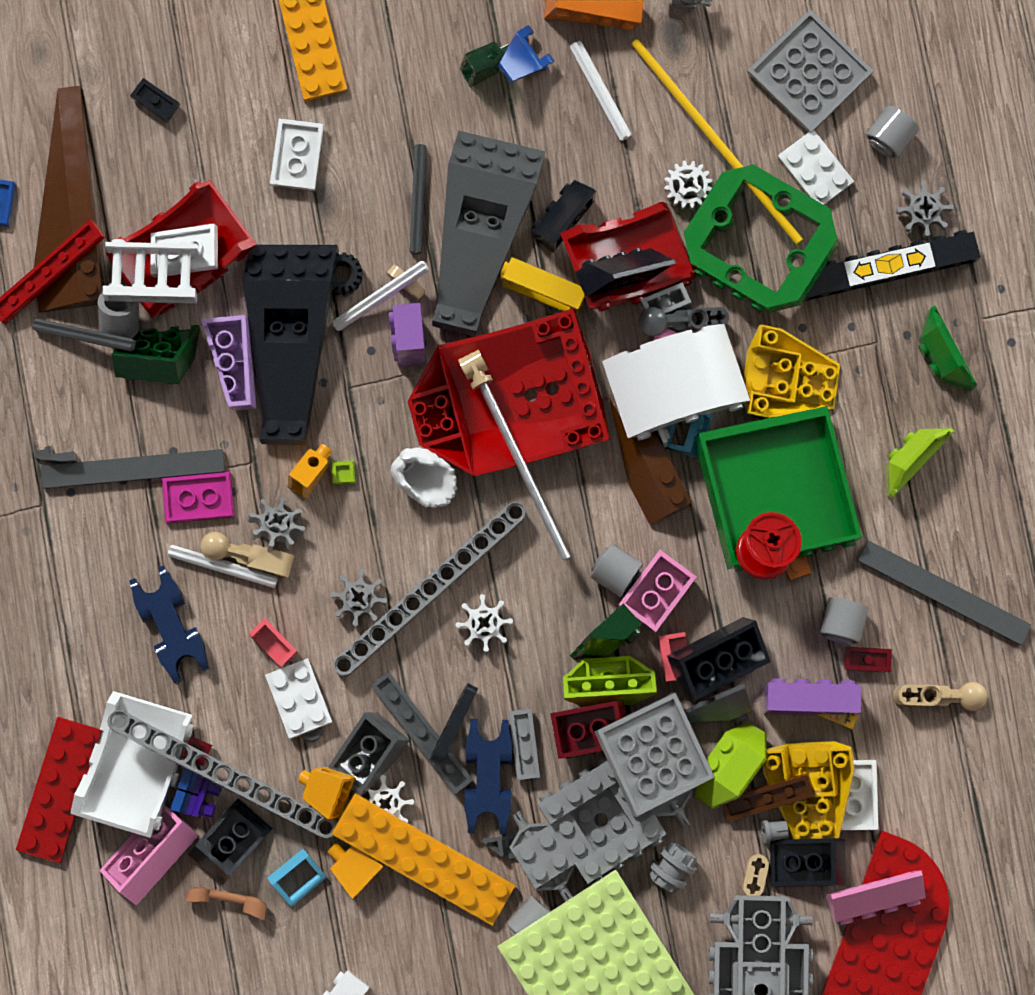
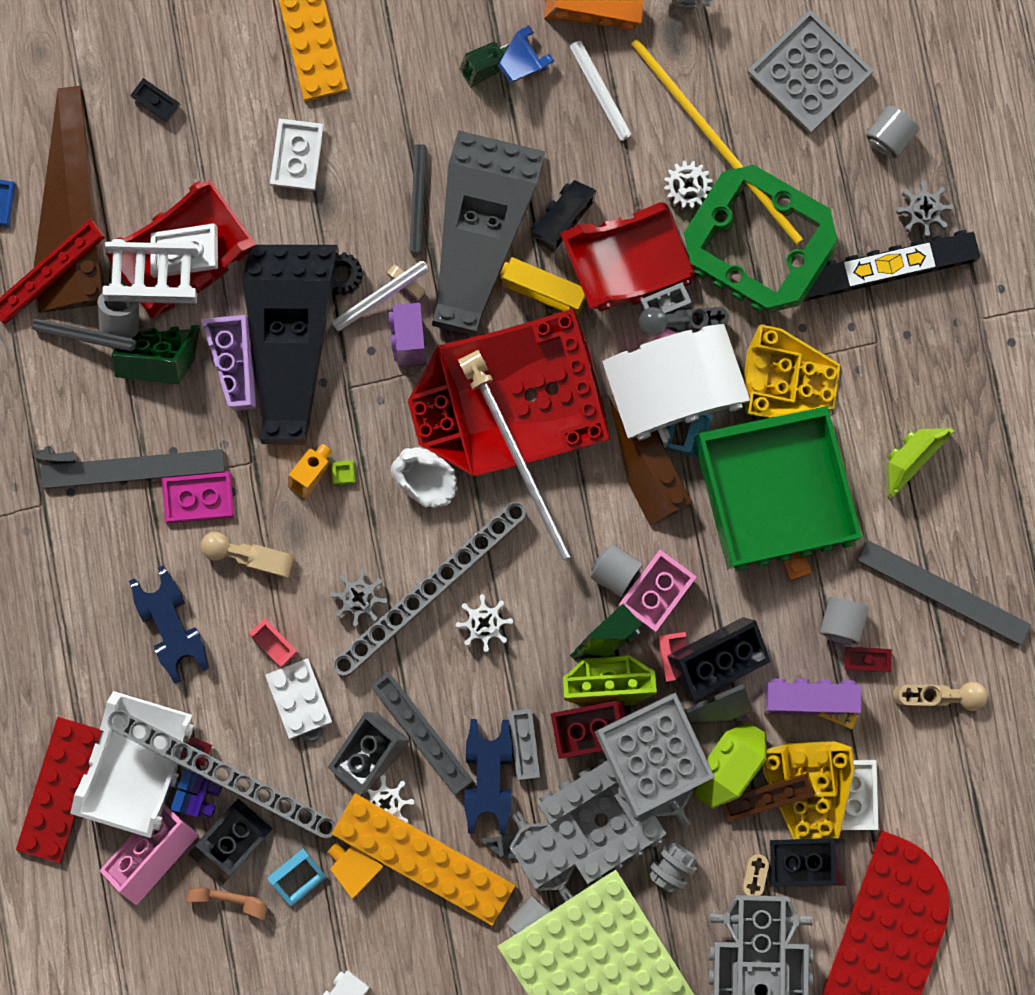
white axle [168,545,278,588] -> none
light grey gear [247,497,305,552] -> none
light orange torso [298,767,355,820] -> none
black beam [429,683,478,766] -> none
black slope [575,248,676,297] -> none
red piece [736,512,802,580] -> none
light grey bush [761,820,788,844] -> none
white plate [777,131,854,205] -> none
bright pink slope [826,871,926,925] -> none
green wedge [918,306,977,391] -> none

